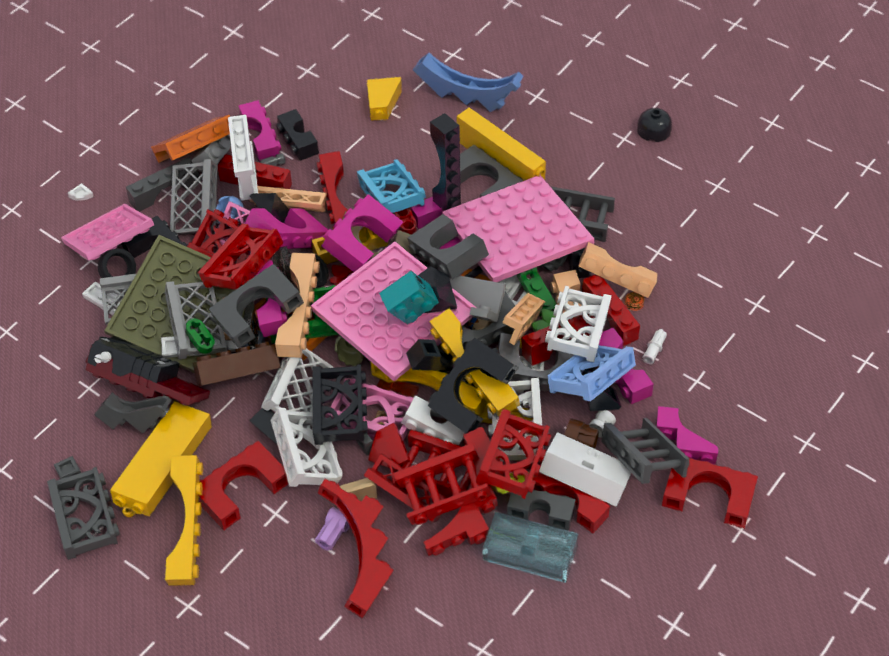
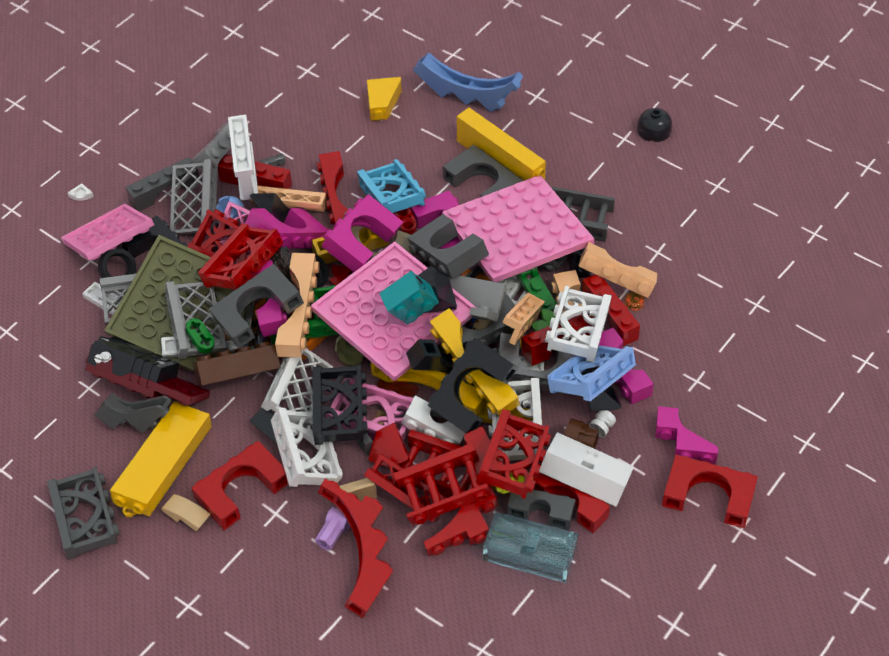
dark grey tile [54,456,81,479] -> none
orange panel [151,115,230,163] -> none
yellow arch [165,455,203,586] -> none
dark pink arch [239,100,281,162] -> none
black arch [276,109,319,161] -> none
black arch [430,113,461,211] -> none
dark grey fence [601,418,689,484] -> none
white axle [642,329,667,364] -> none
none -> tan slope [161,494,210,532]

